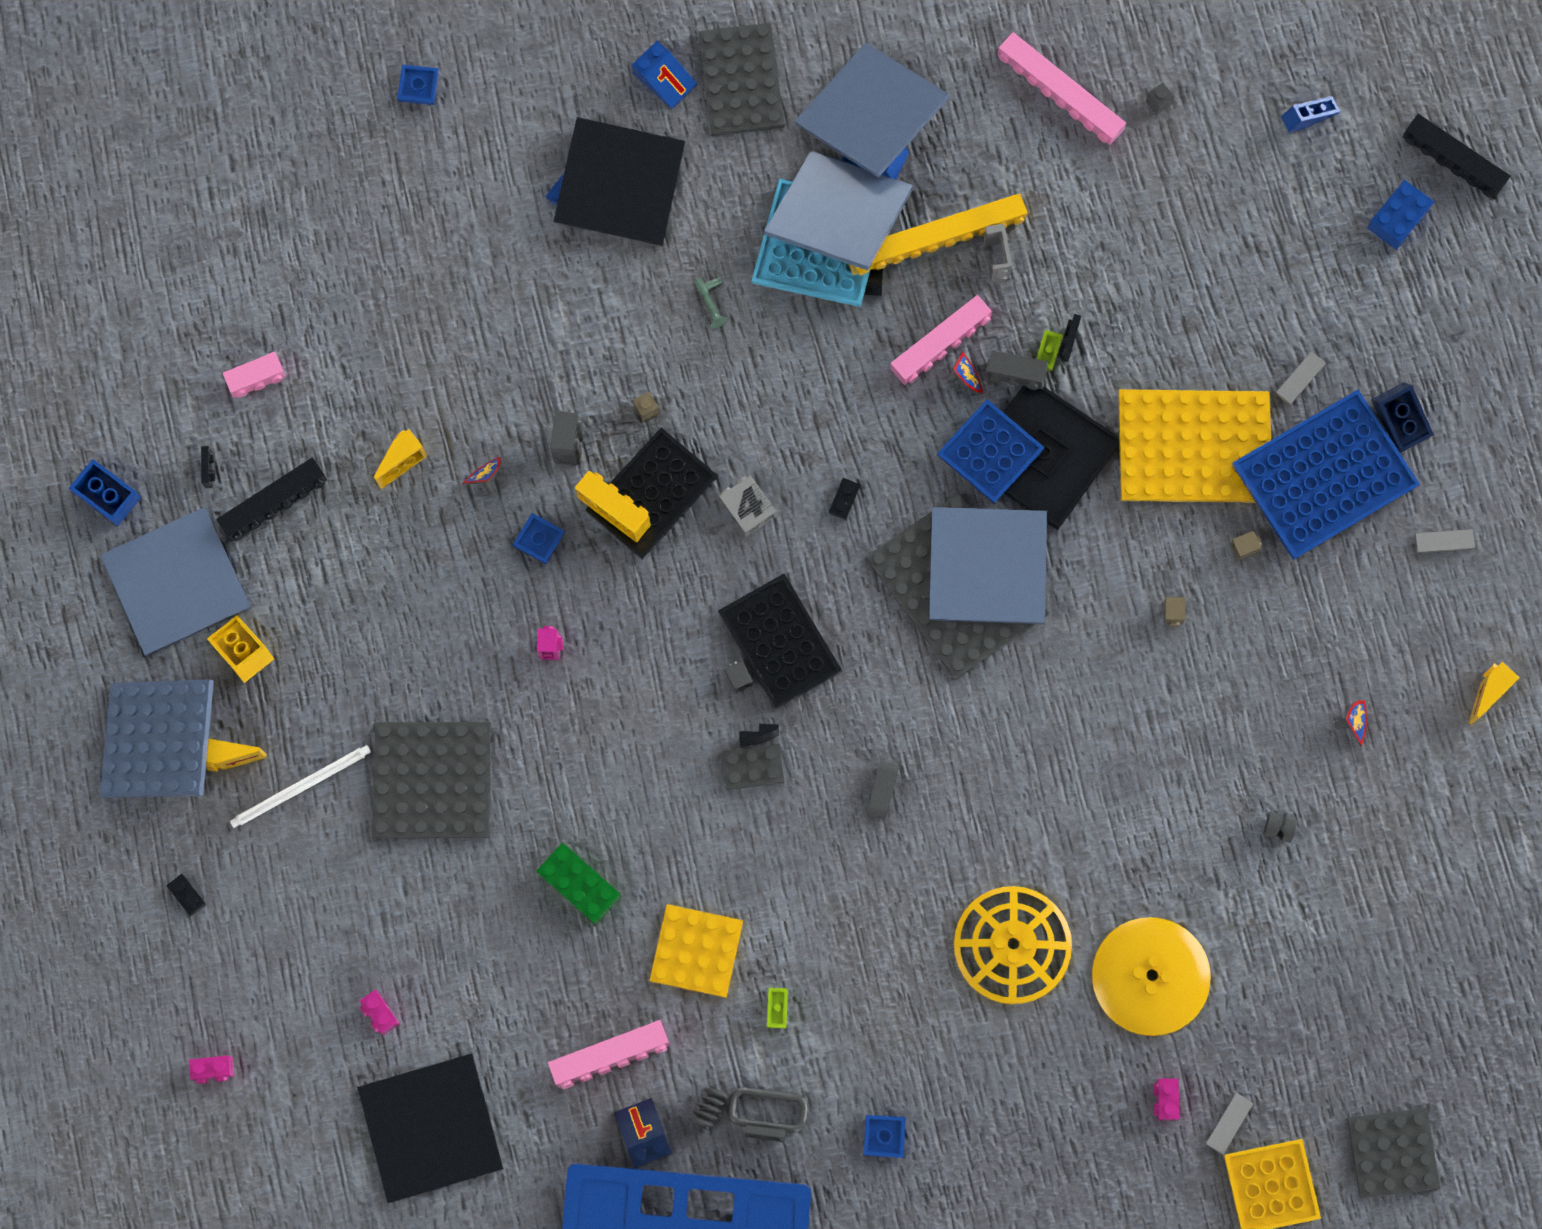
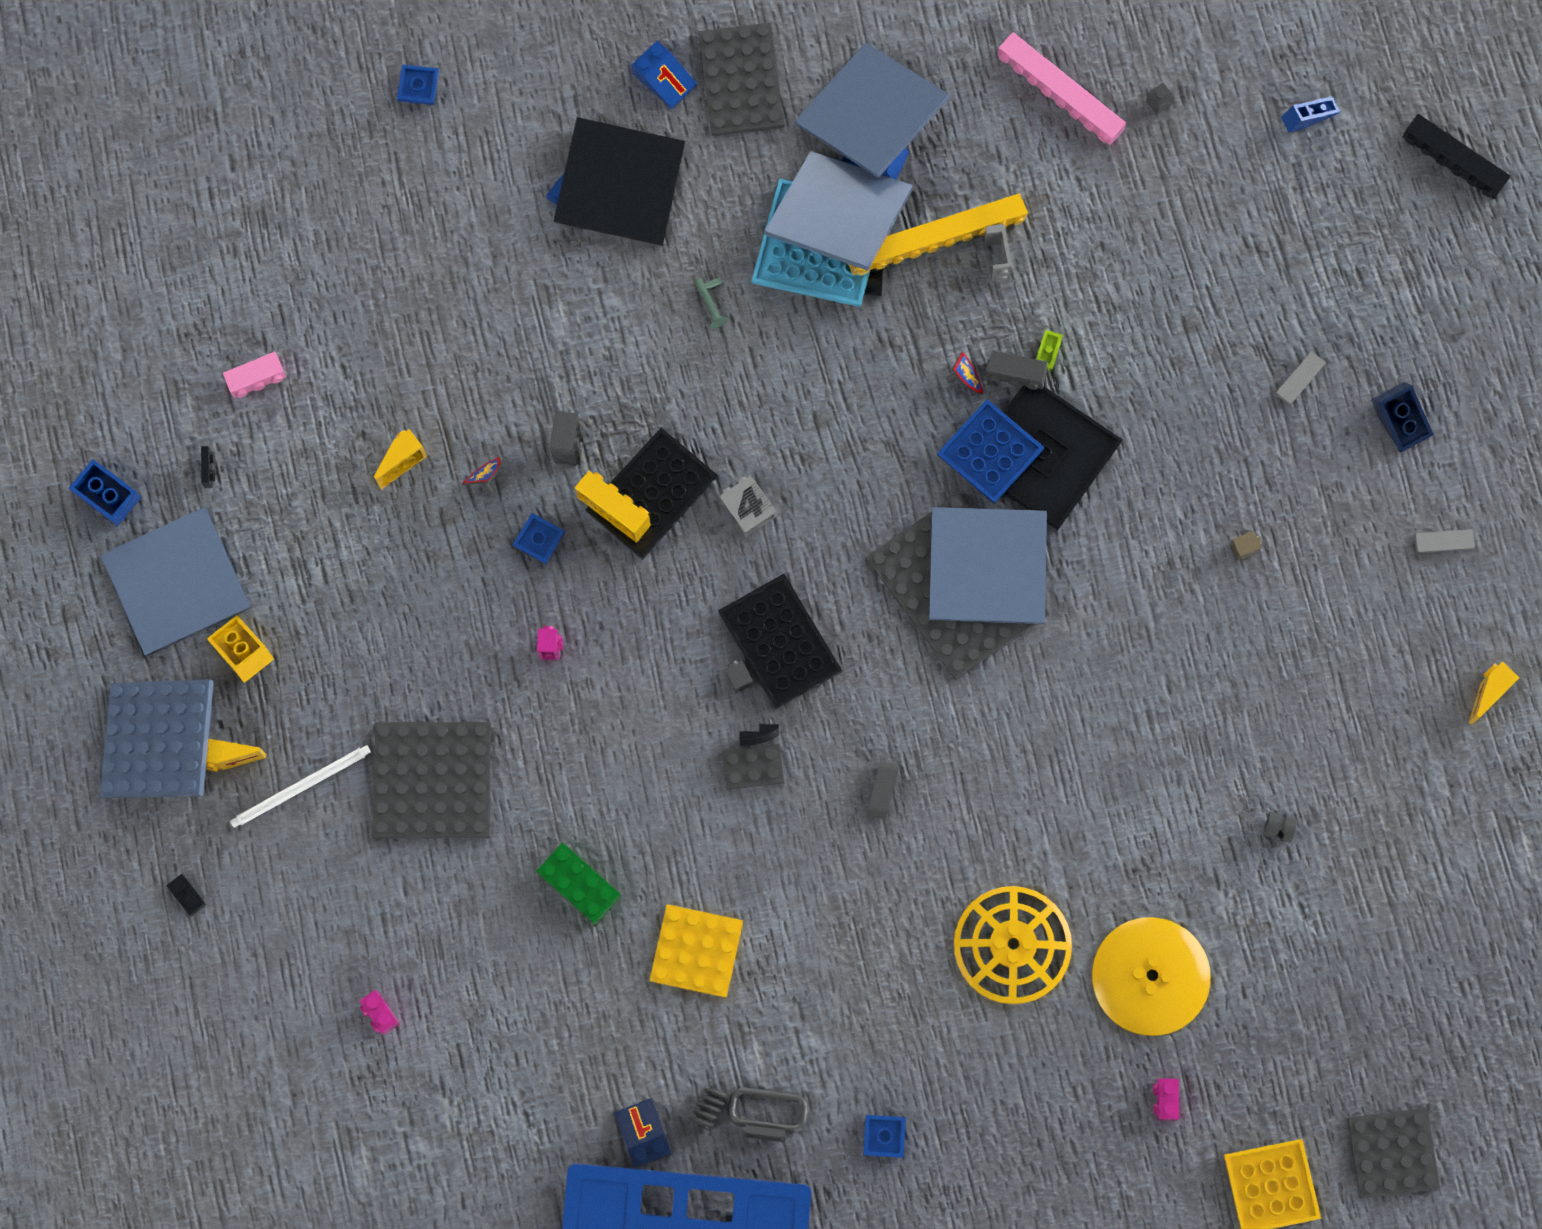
dark pink brick [189,1055,234,1084] -> none
black brick [216,457,327,542] -> none
black tile [357,1053,504,1204] -> none
bright pink brick [548,1020,670,1090] -> none
dark tan brick [633,391,659,422] -> none
lime plate [767,988,788,1029] -> none
black plate [829,478,861,520] -> none
bright pink brick [890,295,992,385] -> none
black plate [1059,314,1081,362] -> none
yellow plate [1118,389,1271,503] -> none
dark tan brick [1164,597,1185,627] -> none
light grey tile [1205,1093,1253,1155] -> none
blue plate [1231,390,1420,560] -> none
shield [1334,700,1367,746] -> none
blue brick [1367,179,1435,250] -> none

